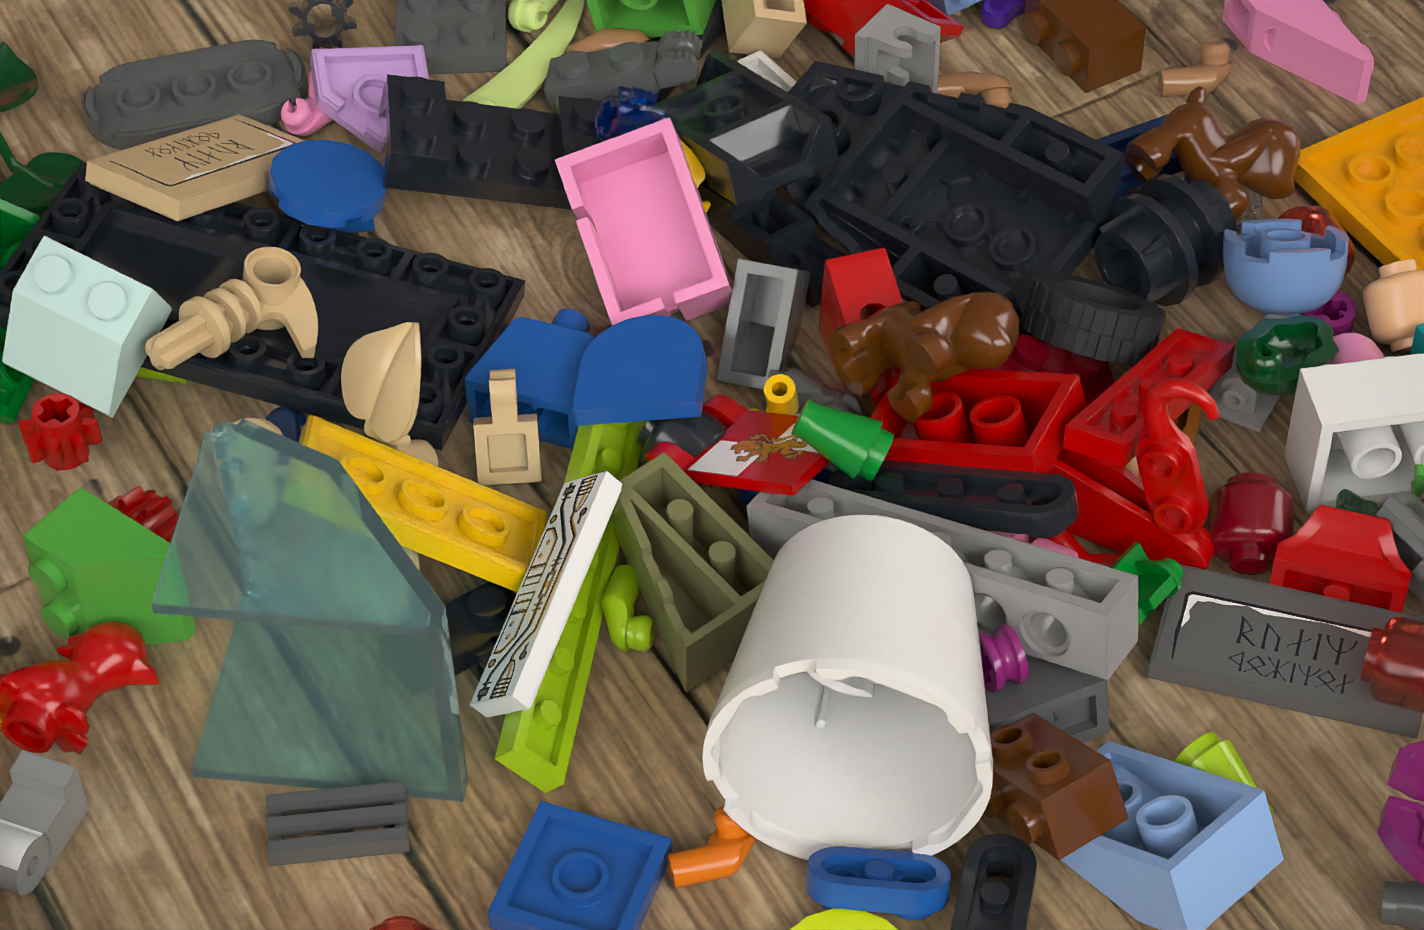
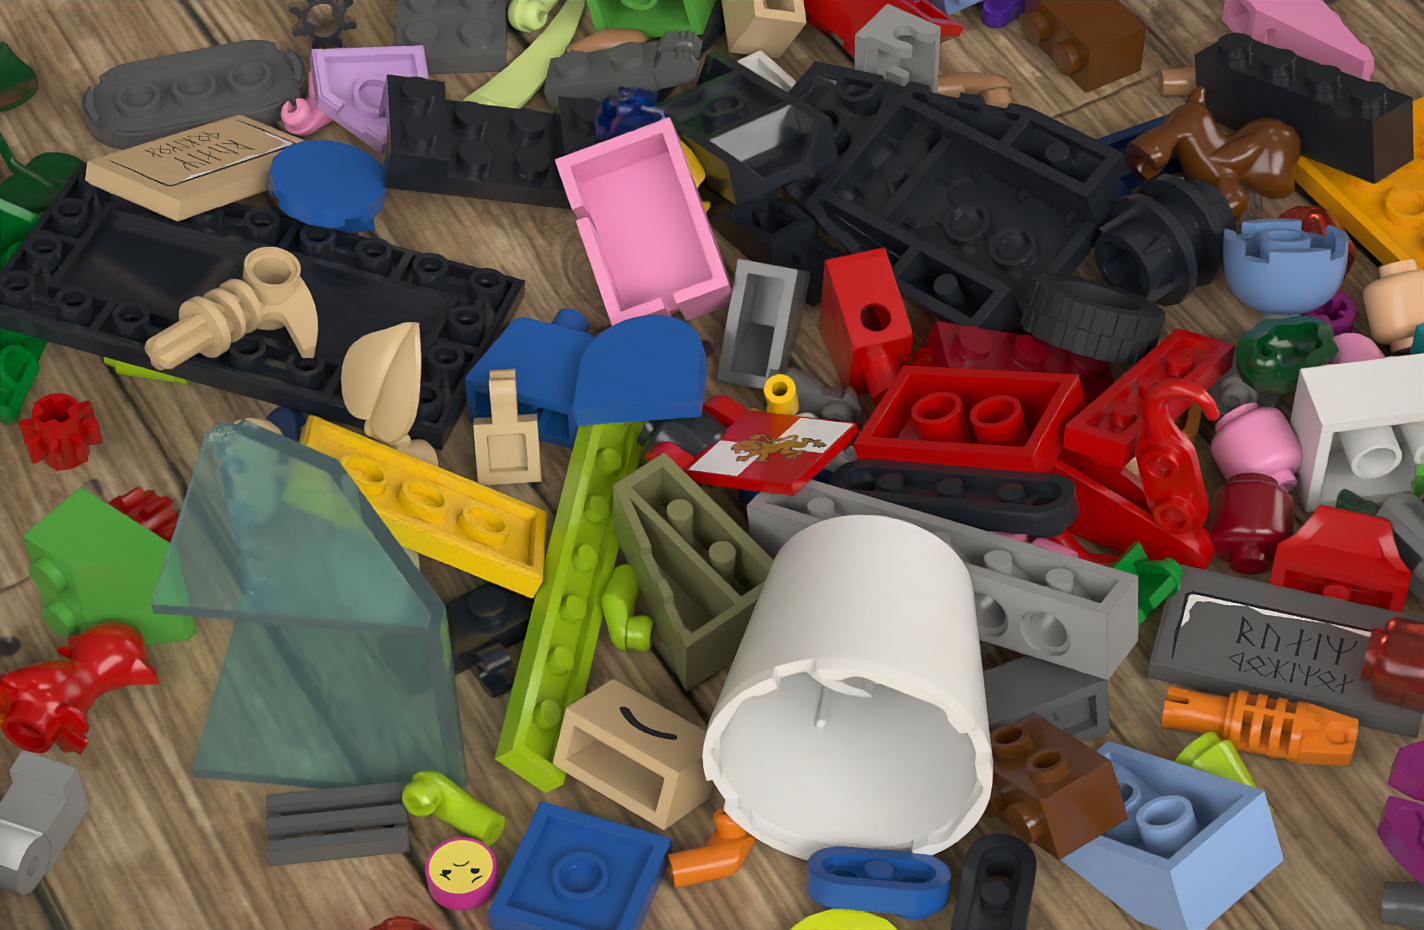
light aqua slope [2,236,173,418] -> none
white tile [470,471,622,718] -> none
green cone [791,399,894,481] -> none
reddish brown animal [828,291,1019,422] -> none
magenta bush [978,623,1029,693] -> none
none -> lime arm [402,770,505,847]
none -> tile [425,837,498,910]
none -> tan brick [552,679,714,830]
none -> orange hinge [1161,685,1359,767]
none -> black brick [1194,32,1414,184]
none -> bright pink head [1210,403,1303,492]

